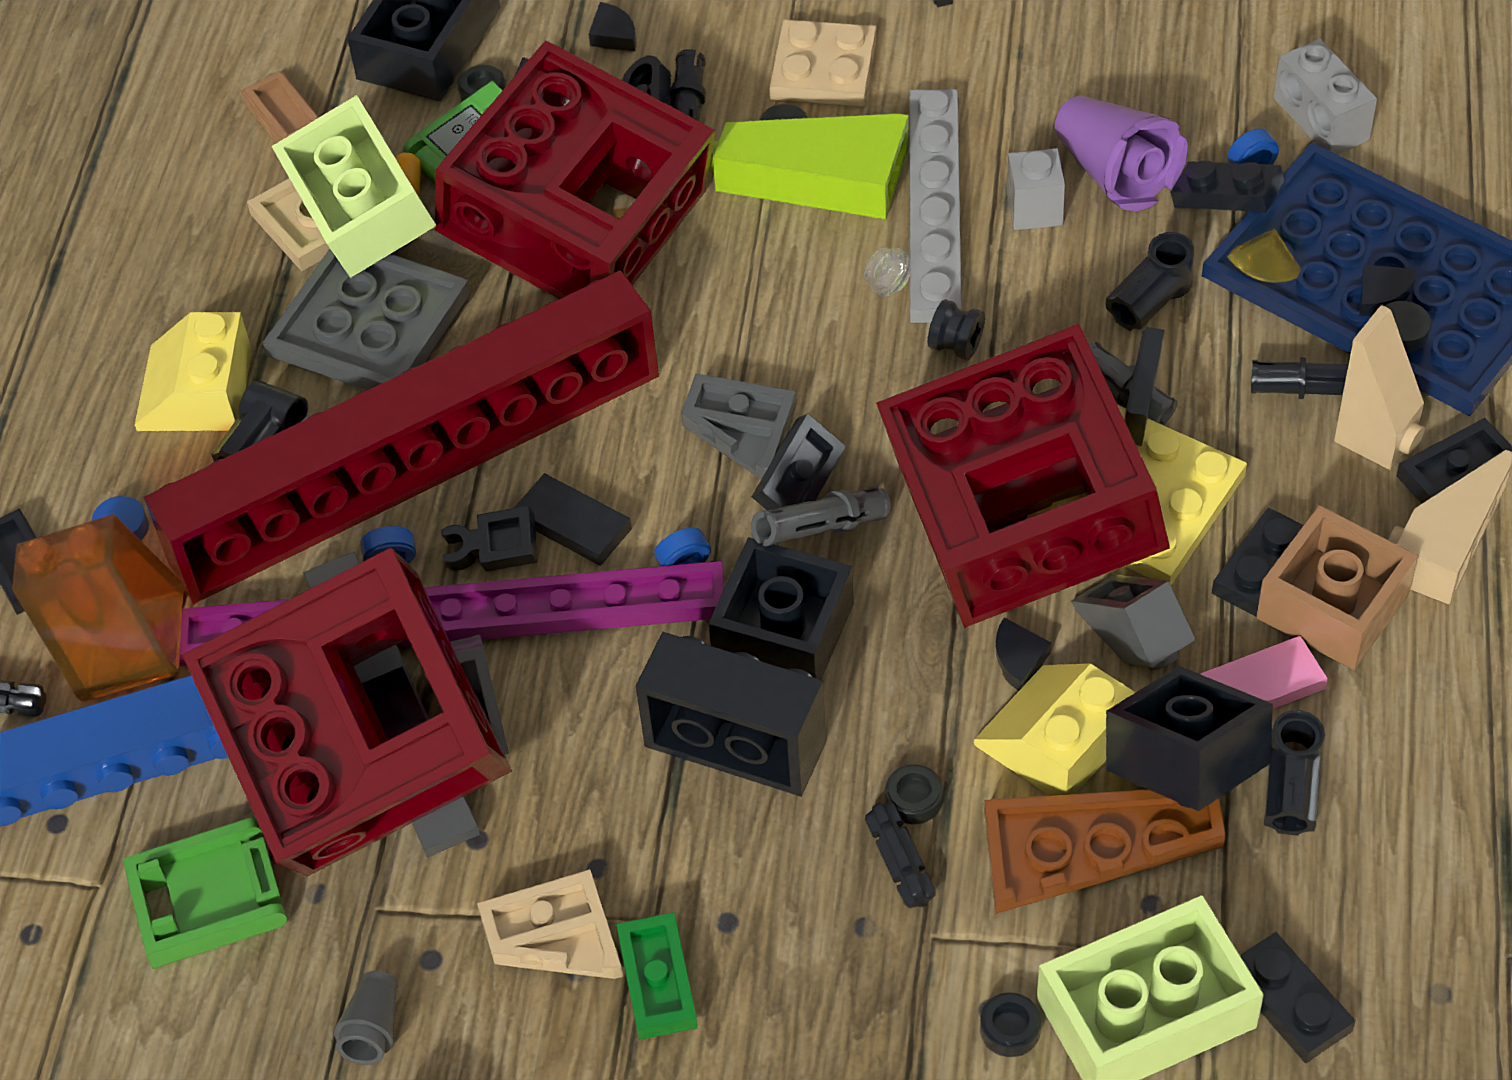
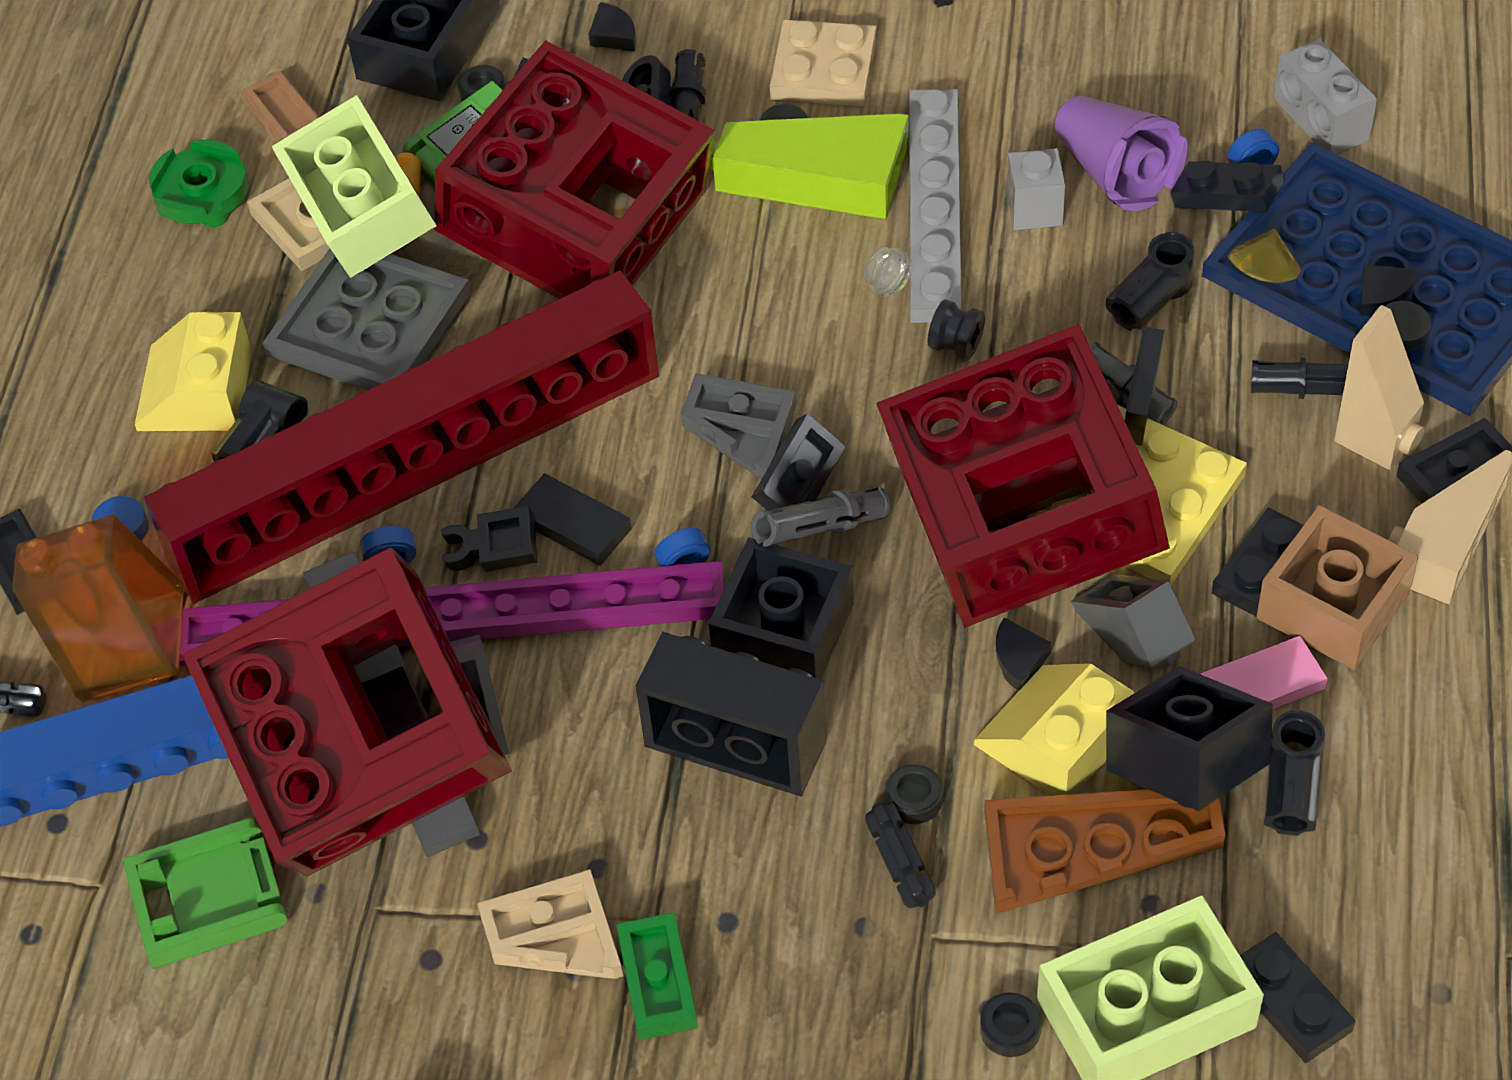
dark grey cone [334,971,397,1065] -> none
none -> green plate [149,140,249,228]

